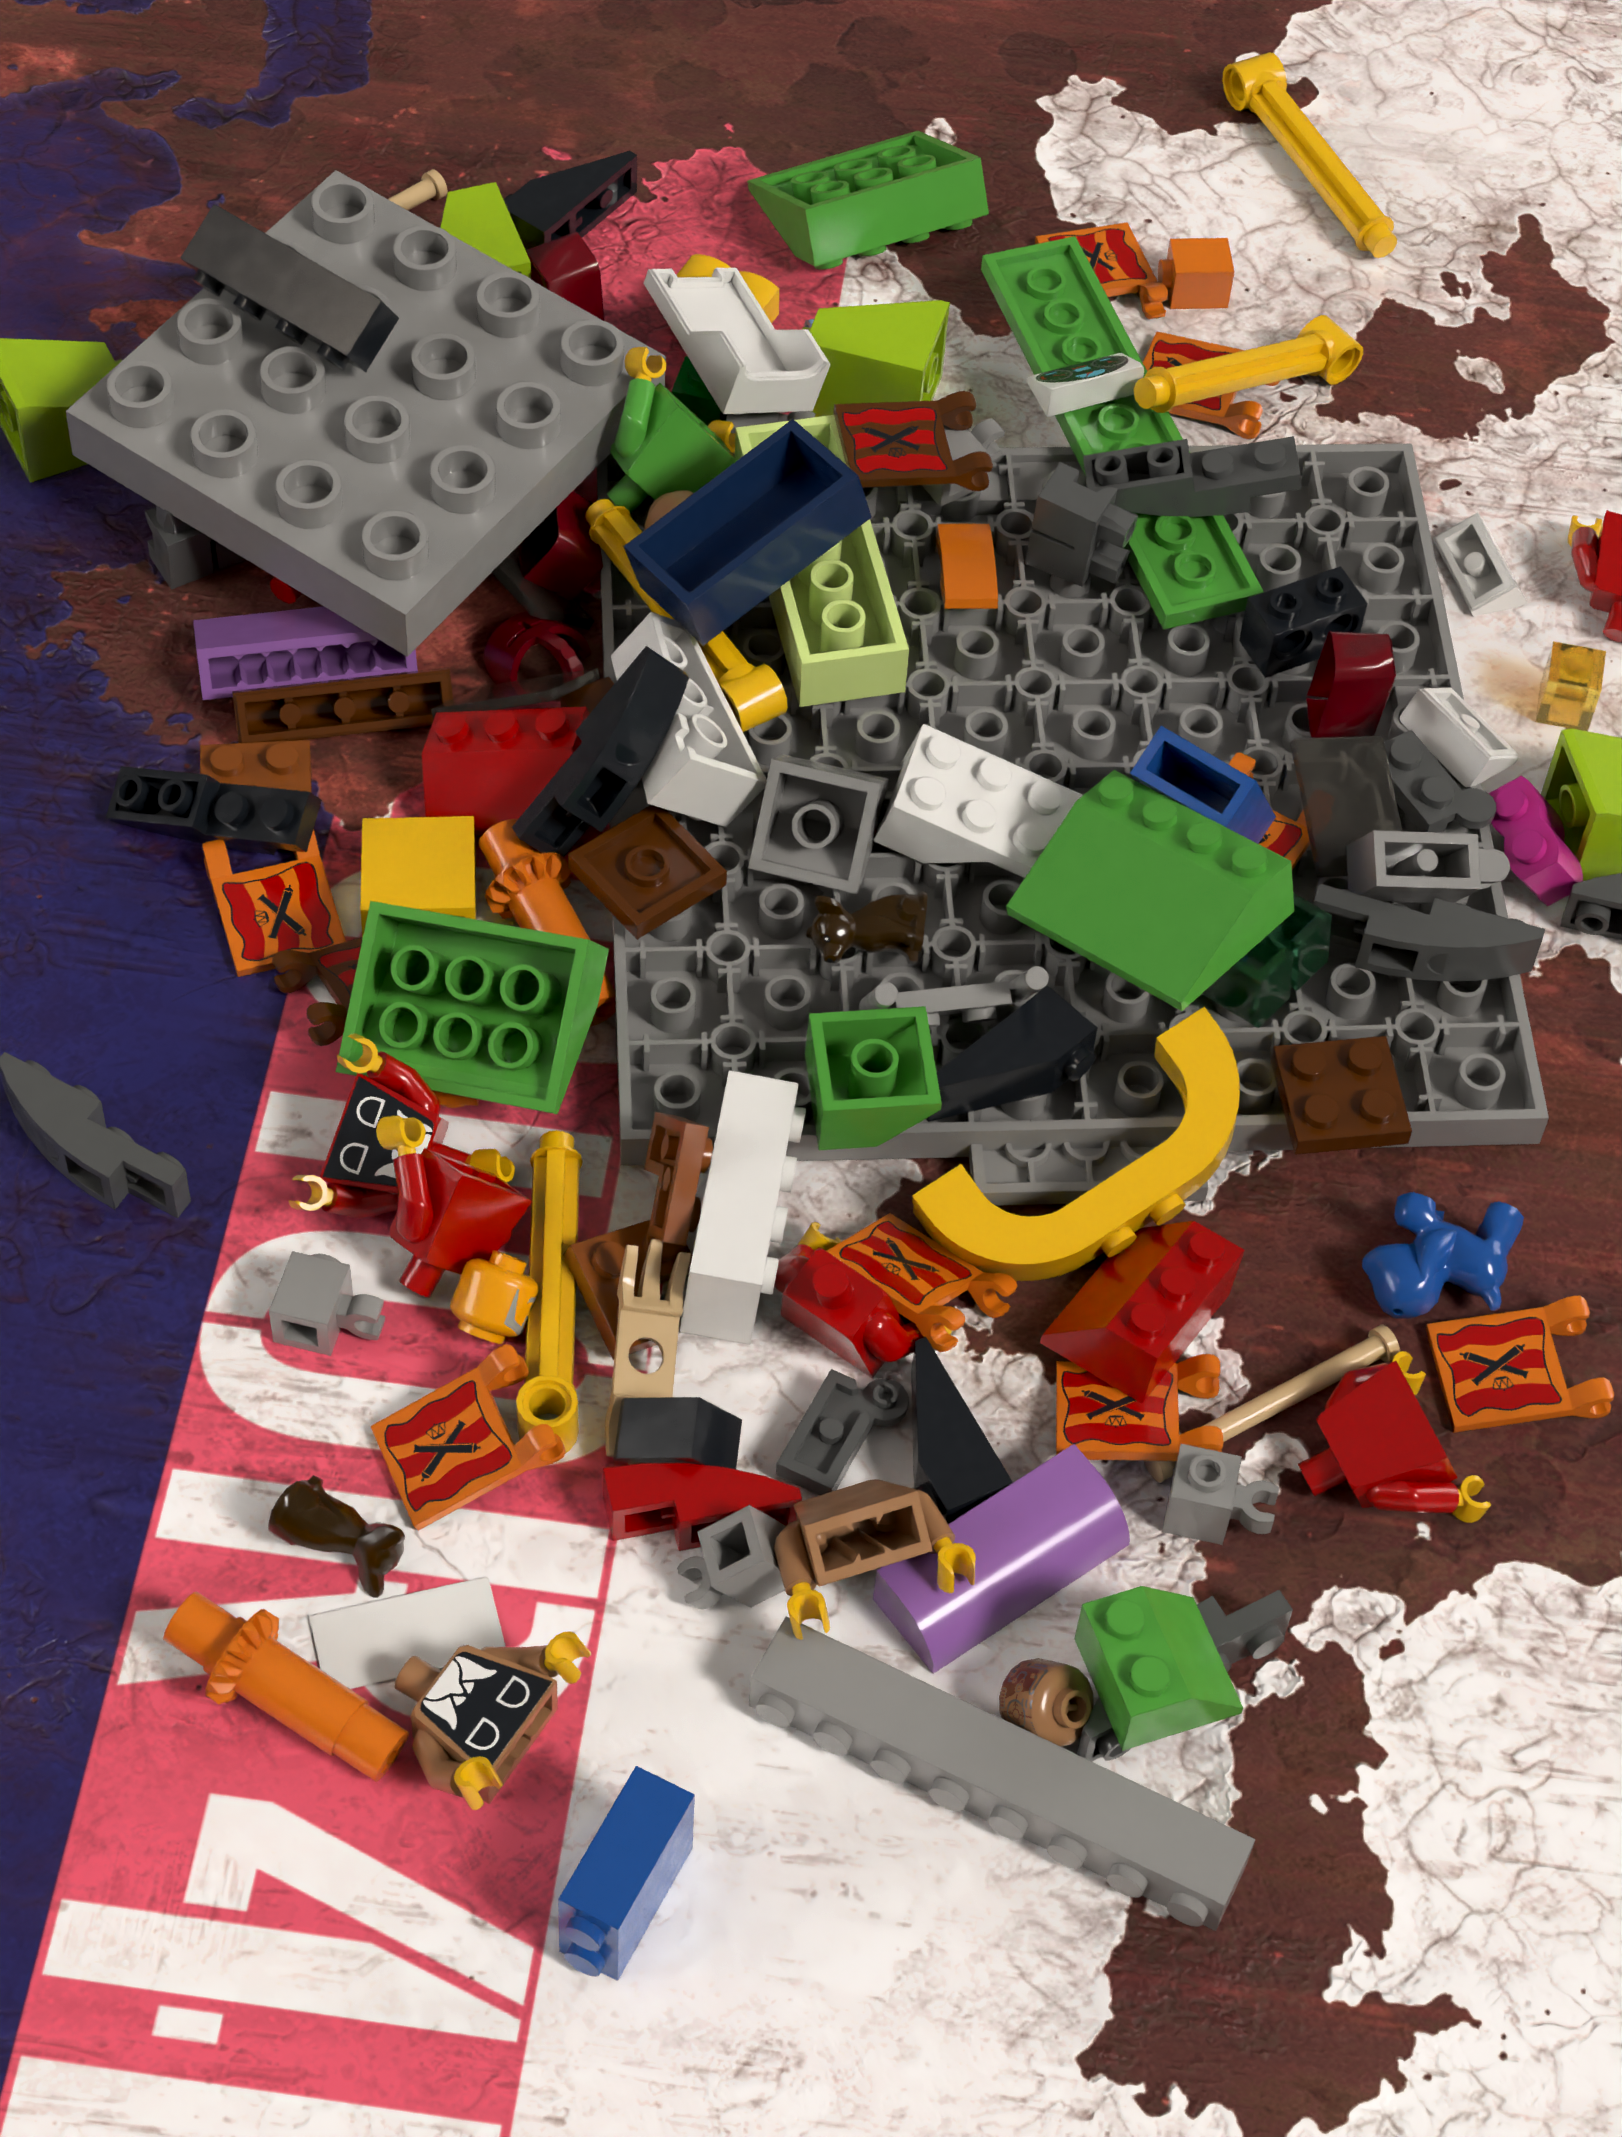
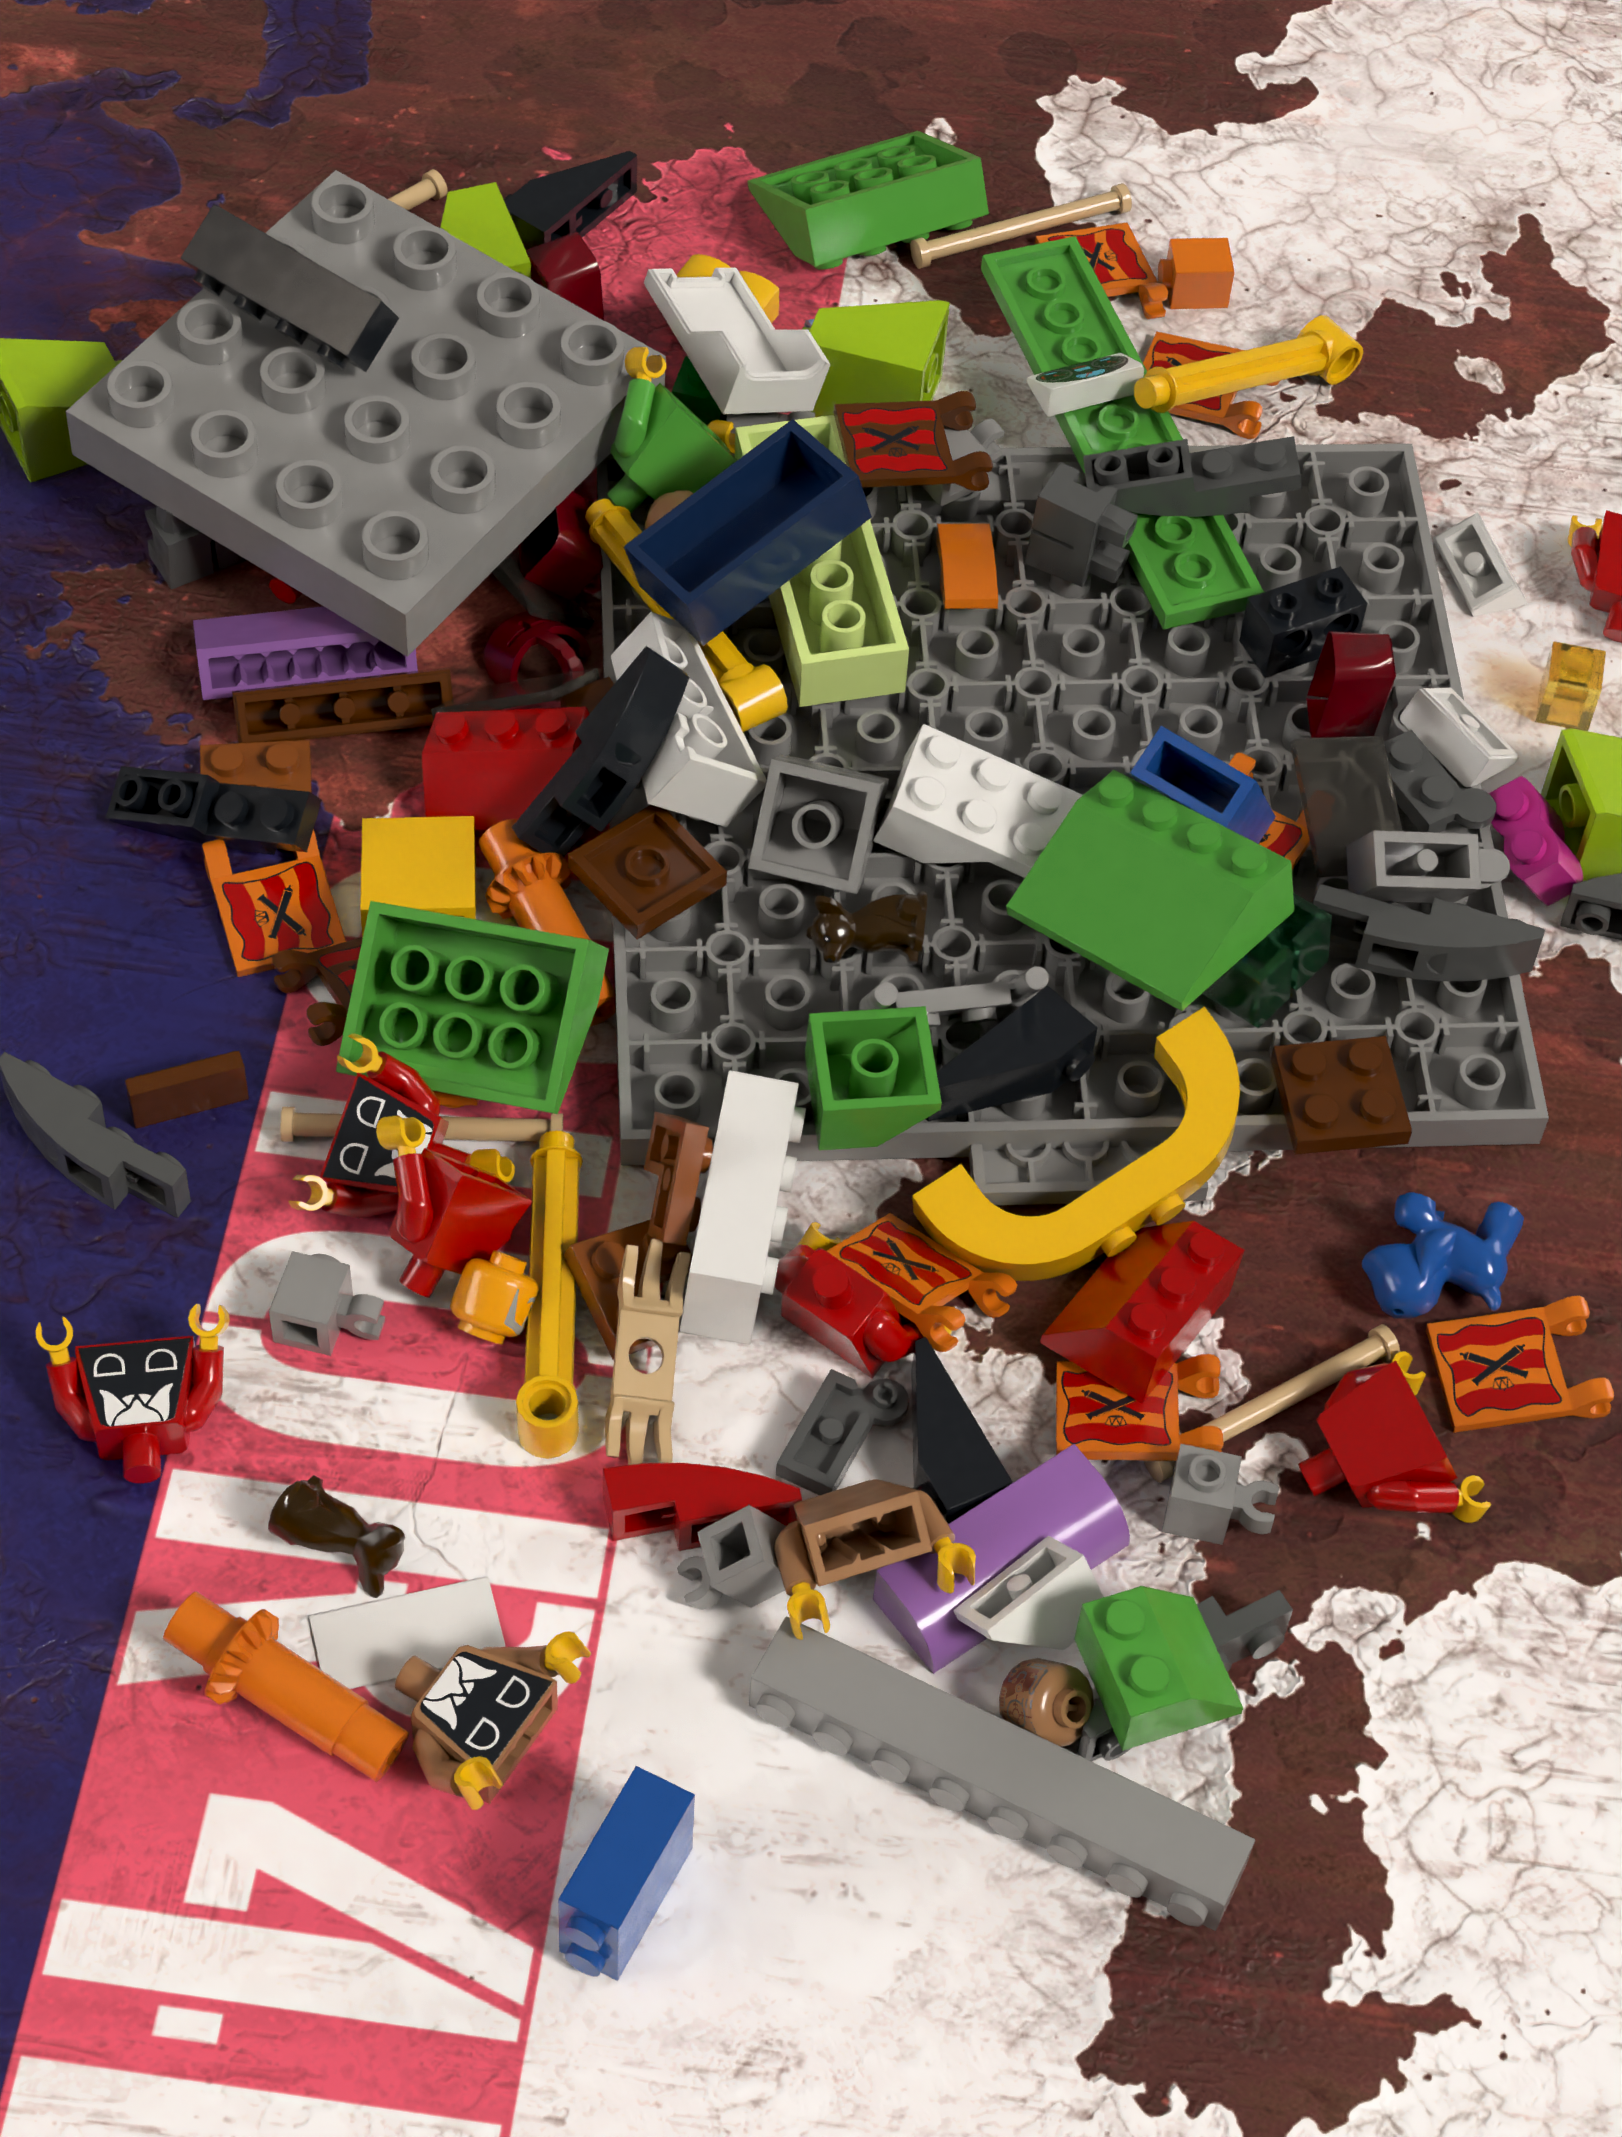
orange flag [370,1344,566,1531] -> none
black slope [613,1397,742,1469] -> none
yellow piece [1222,52,1397,258] -> none
none -> torso [36,1304,230,1483]
none -> reddish brown tile [125,1051,249,1129]
none -> tan bar [280,1107,563,1142]
none -> tan bar [910,183,1132,269]
none -> white slope [953,1536,1104,1650]

